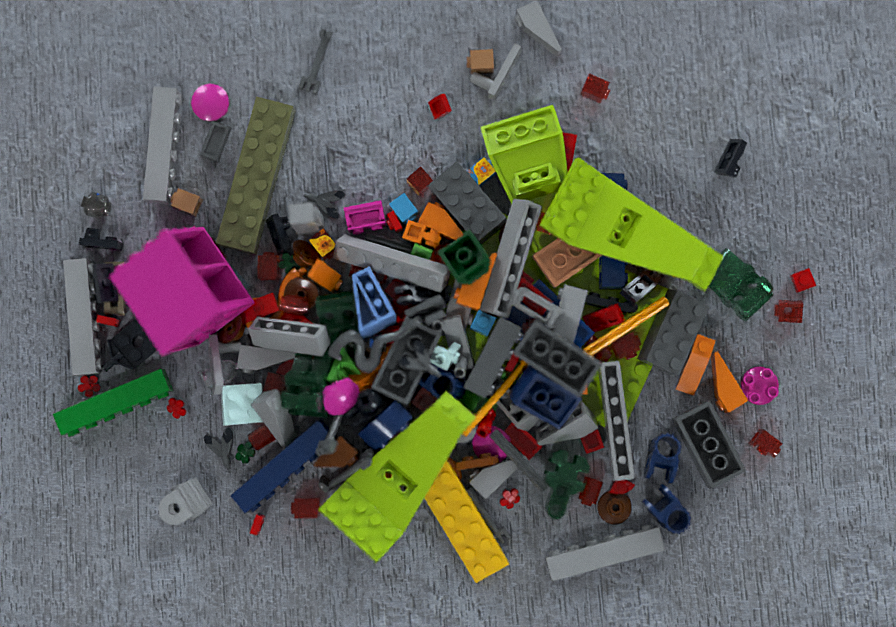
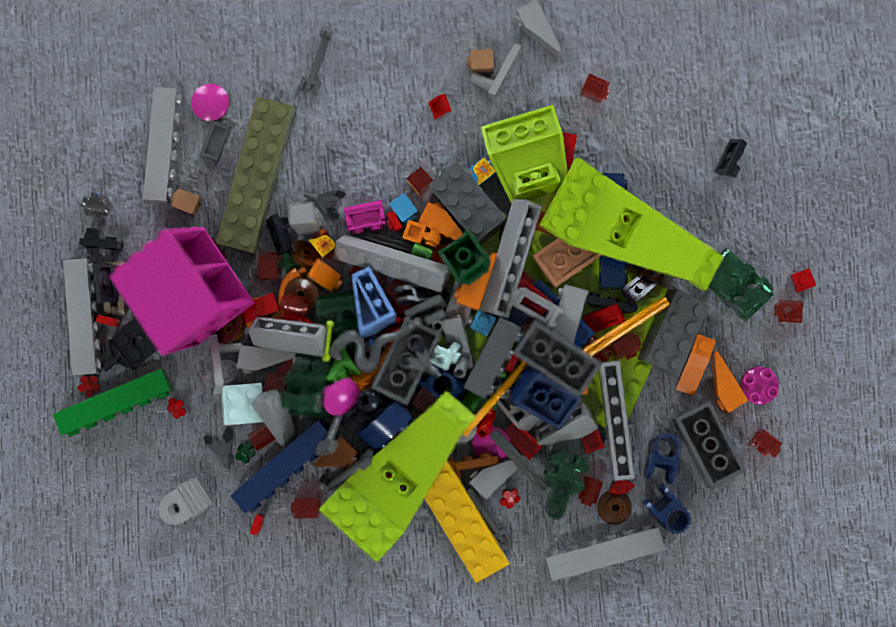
none -> lime hinge [322,320,334,361]

